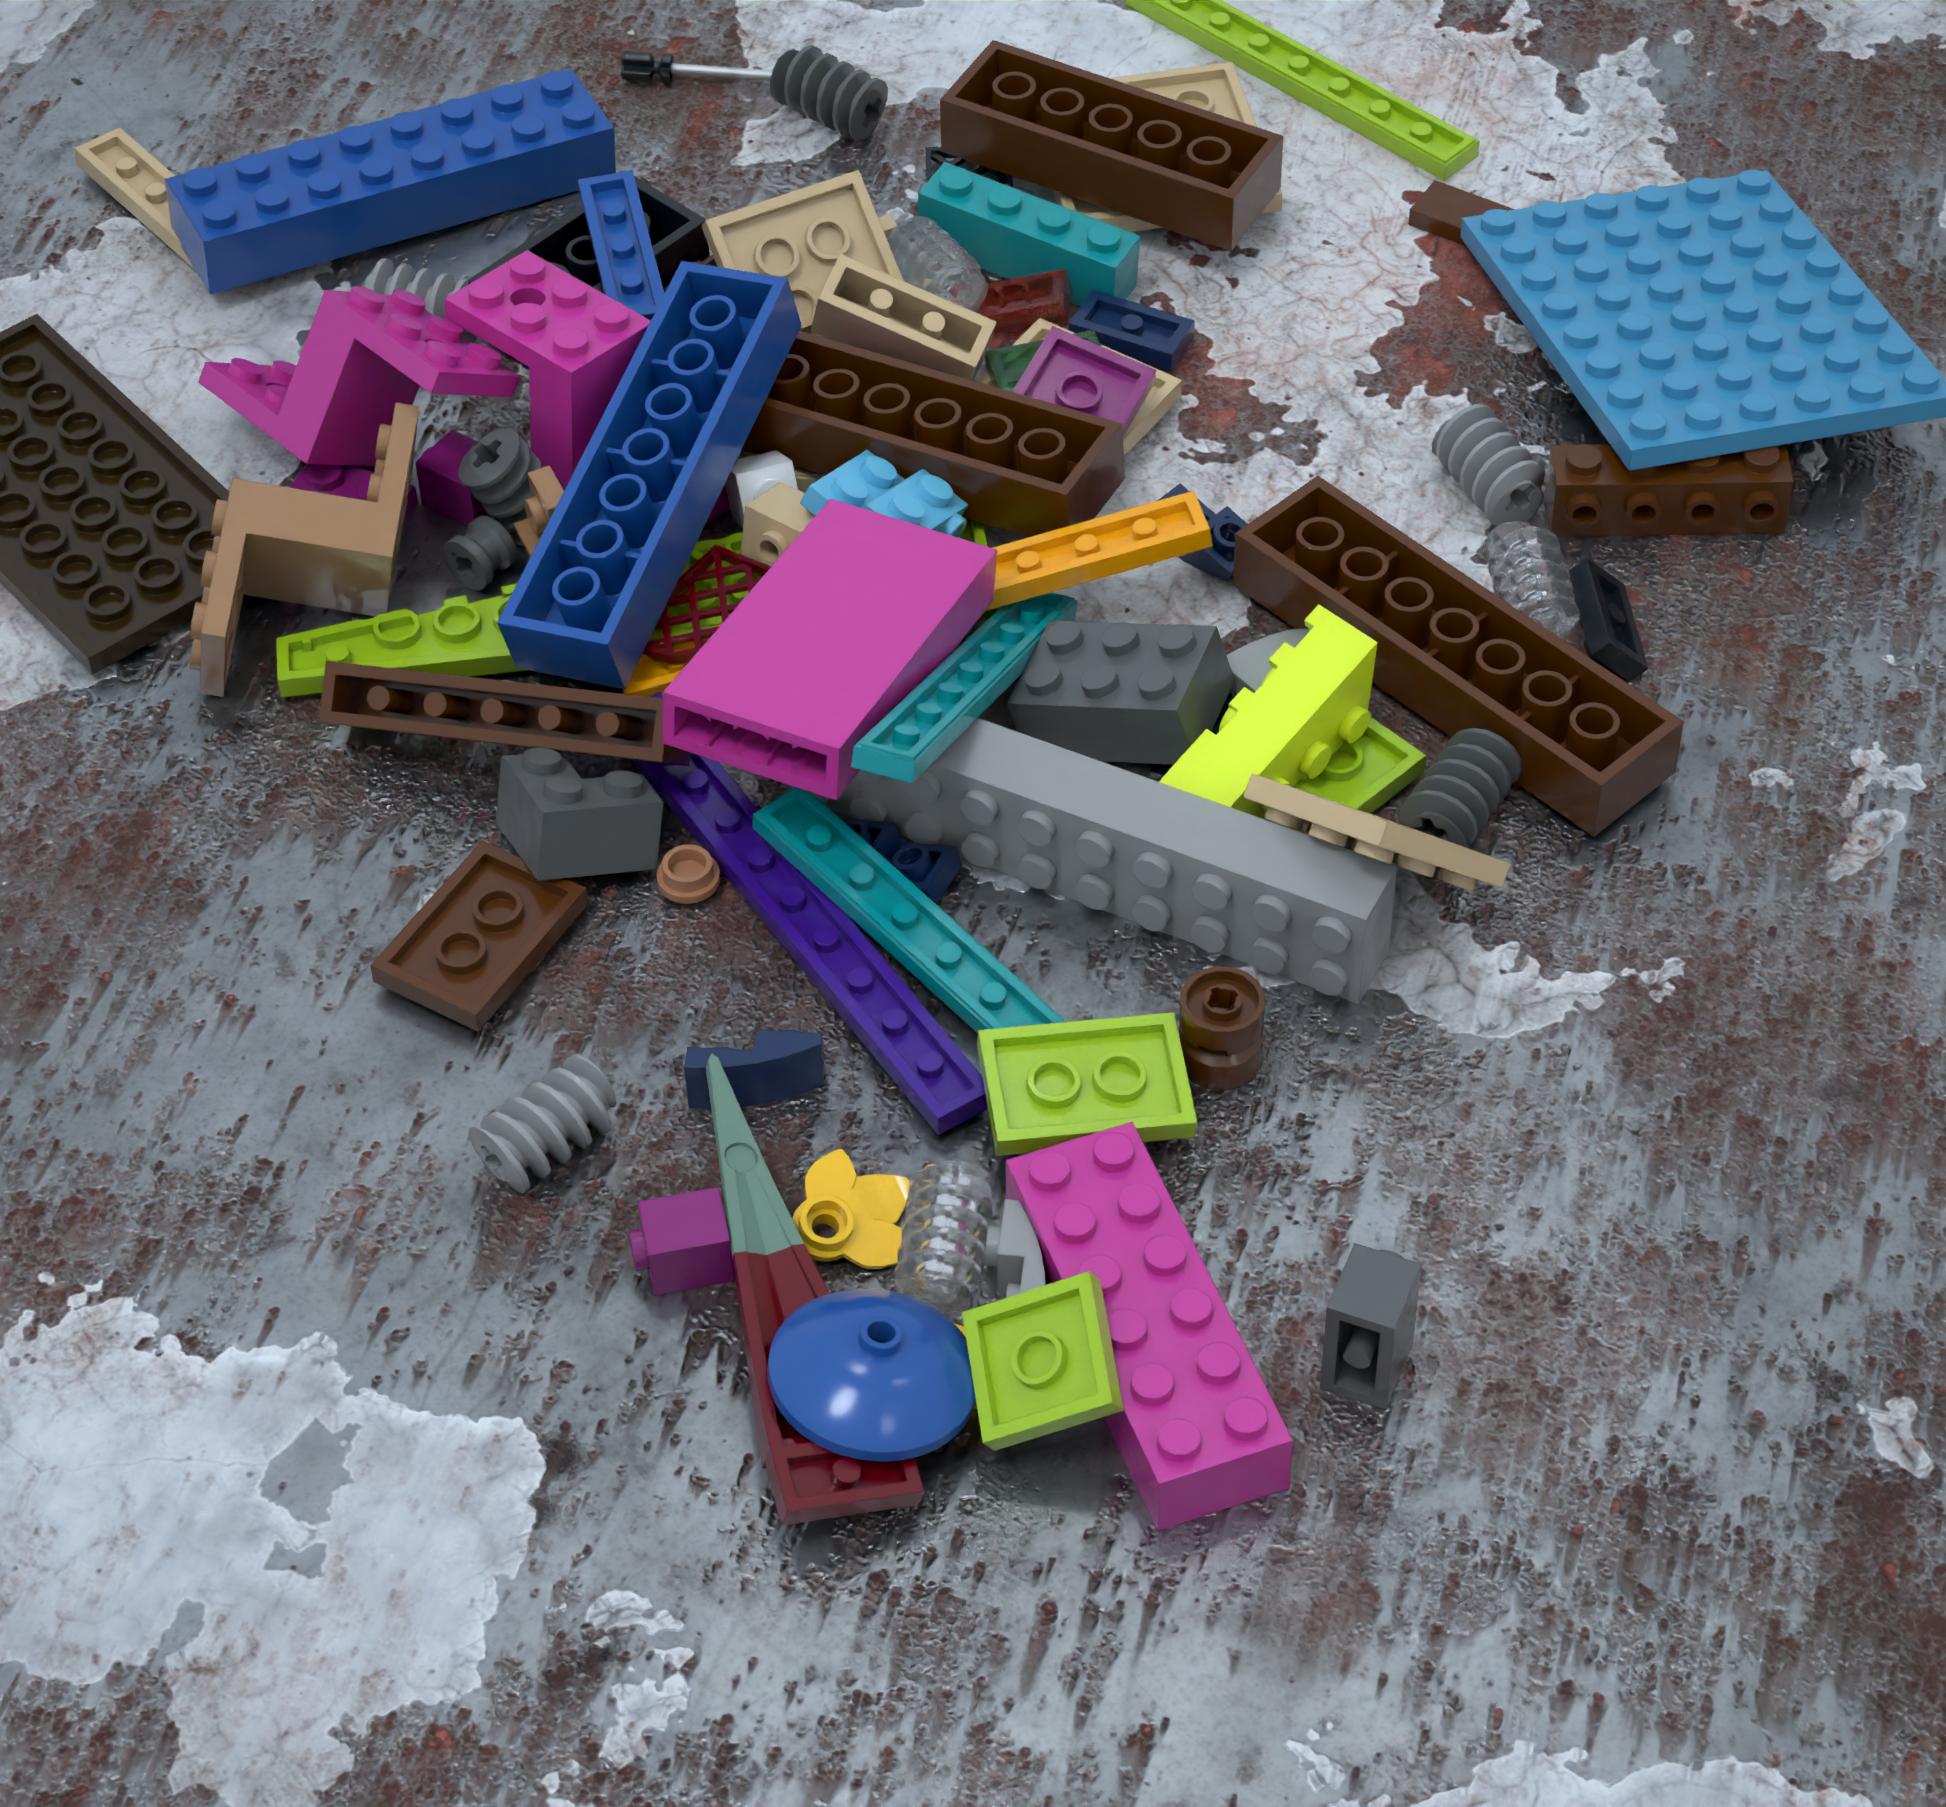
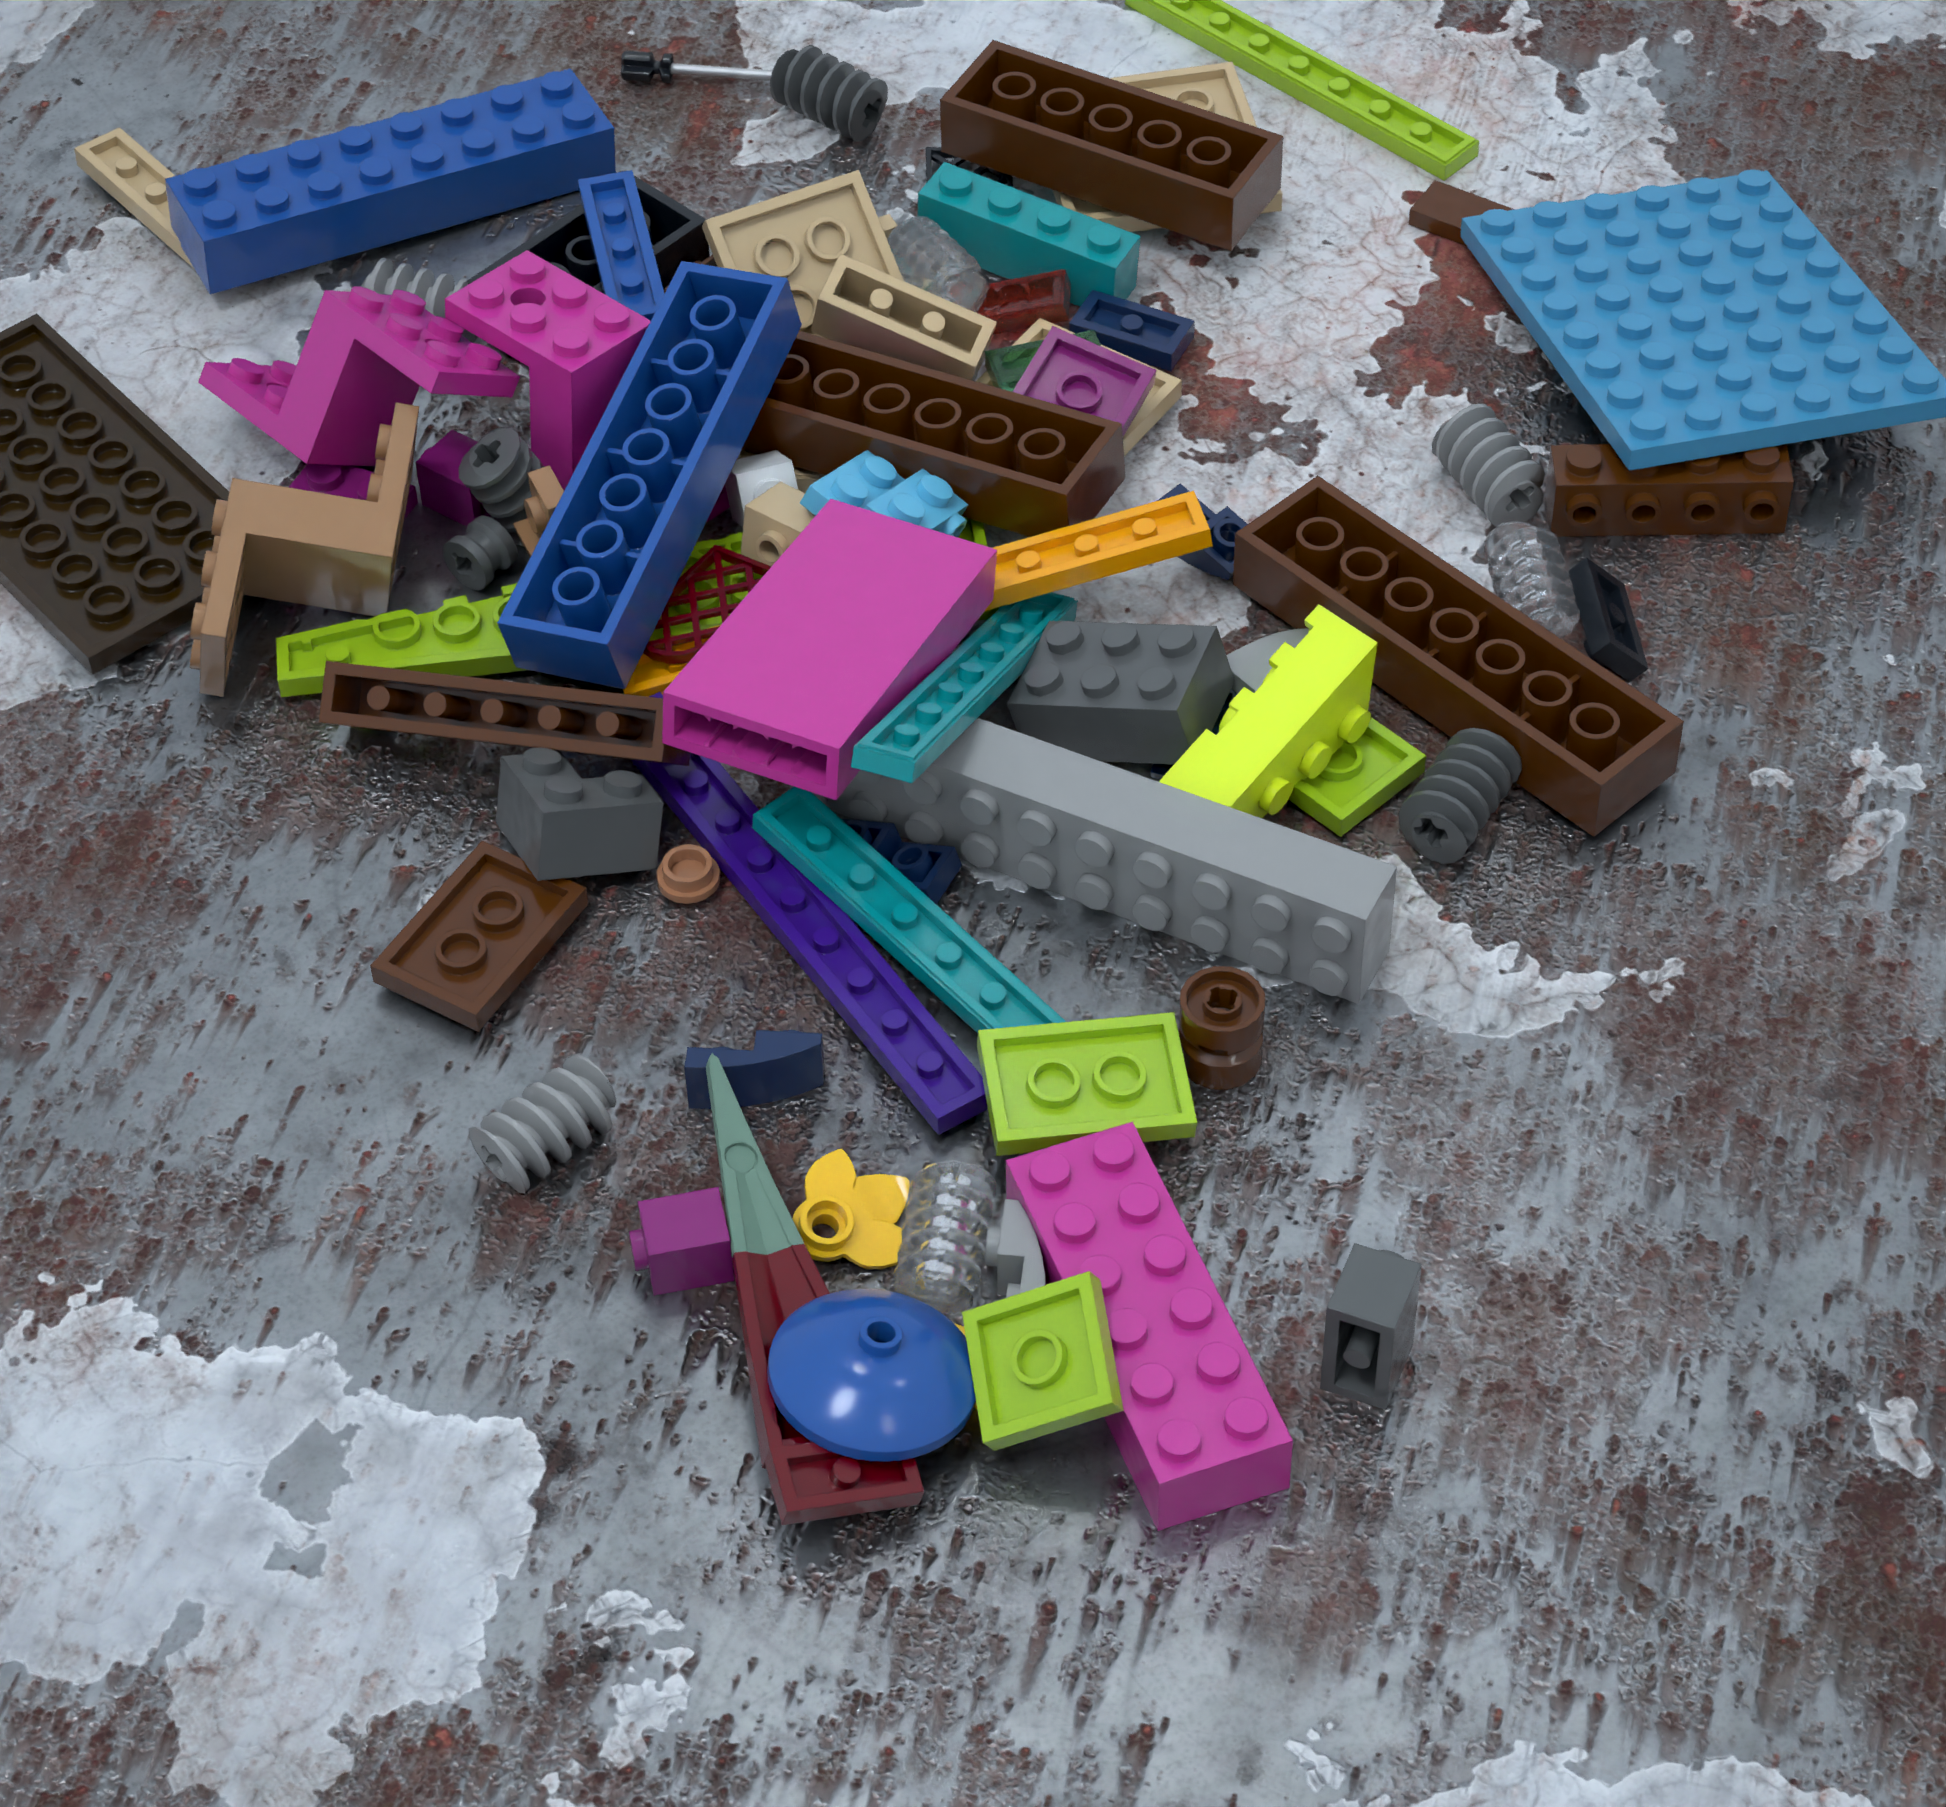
tan plate [1243,773,1511,891] -> none

